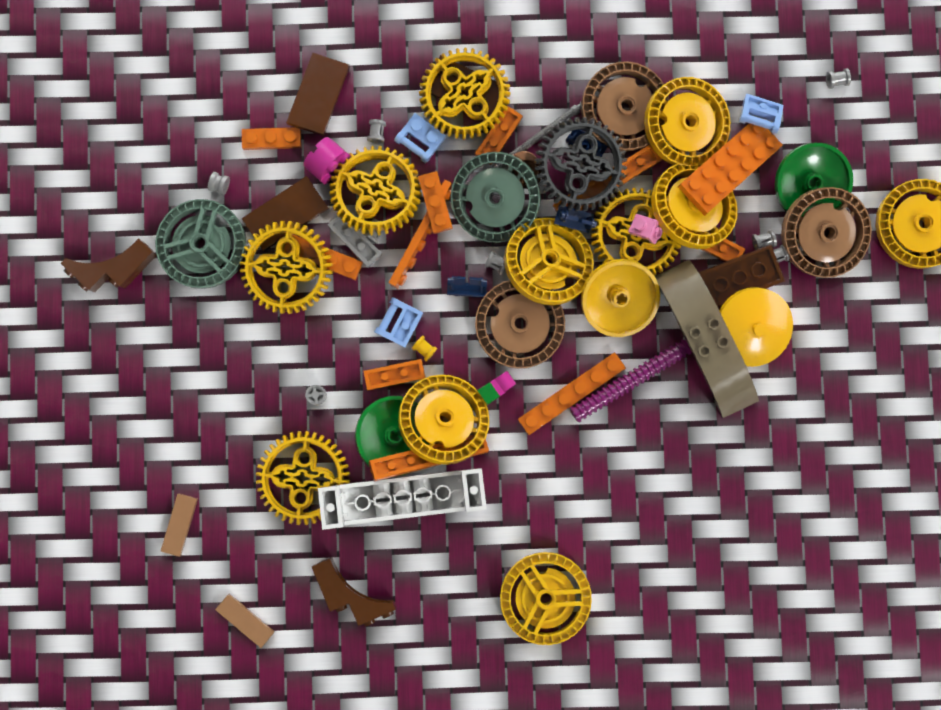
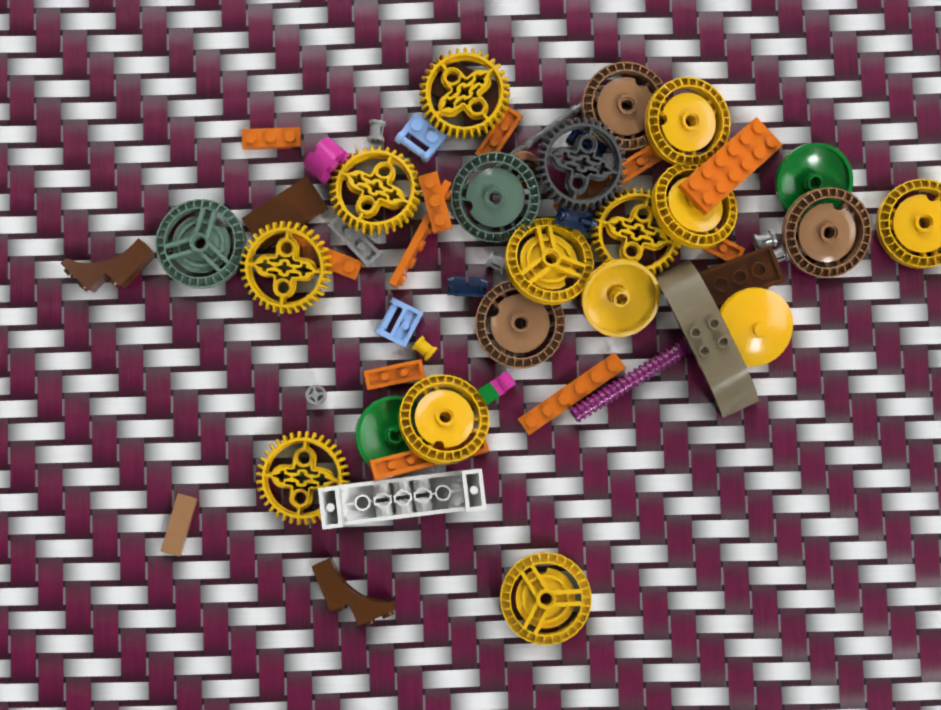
light grey wheel [208,172,230,195] -> none
medium nougat tile [215,593,275,648] -> none
reddish brown tile [286,53,350,137] -> none
bright pink bracket [628,214,663,244] -> none
light blue plate [739,93,784,134] -> none
light grey bush [826,68,851,89] -> none

